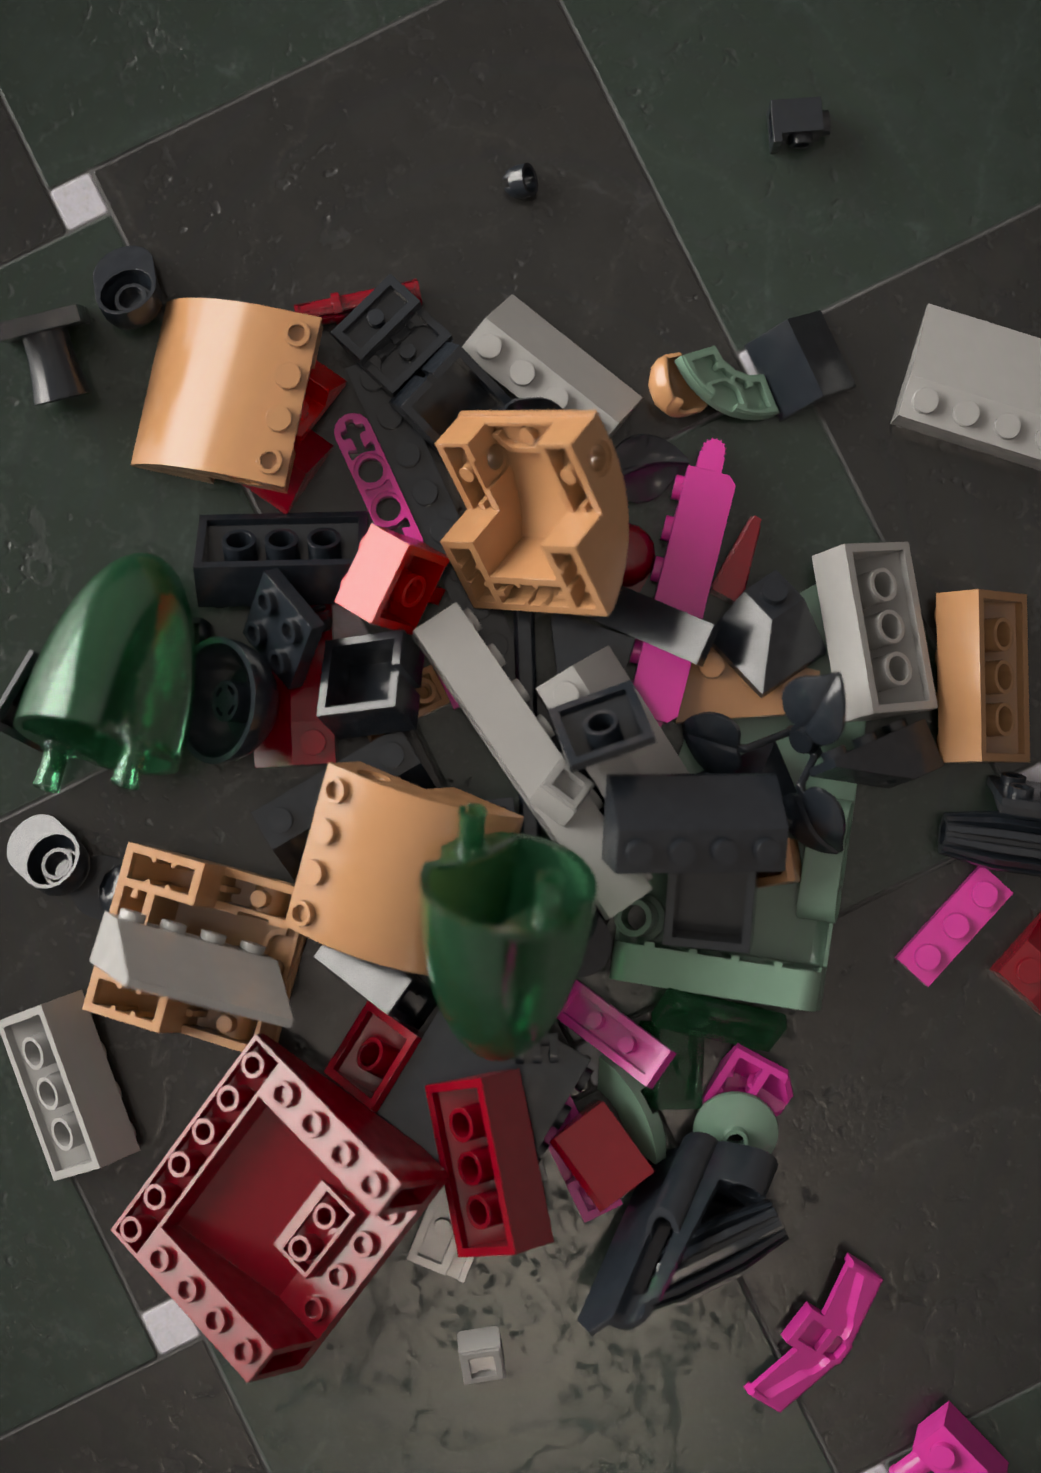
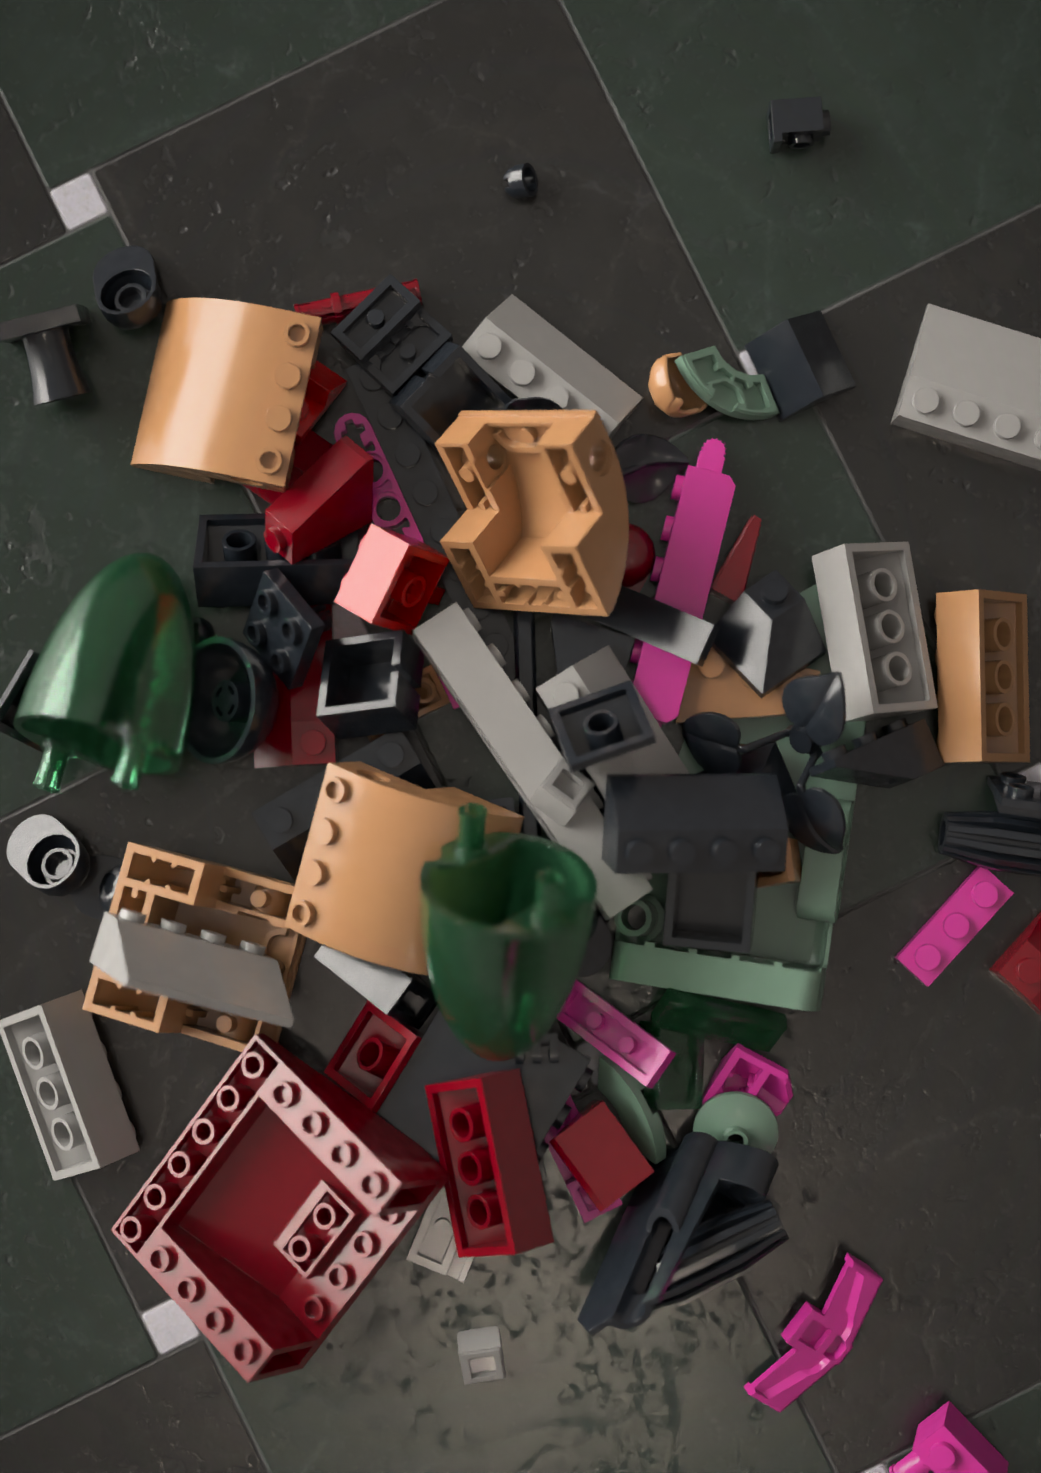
none -> dark red slope [264,435,374,565]

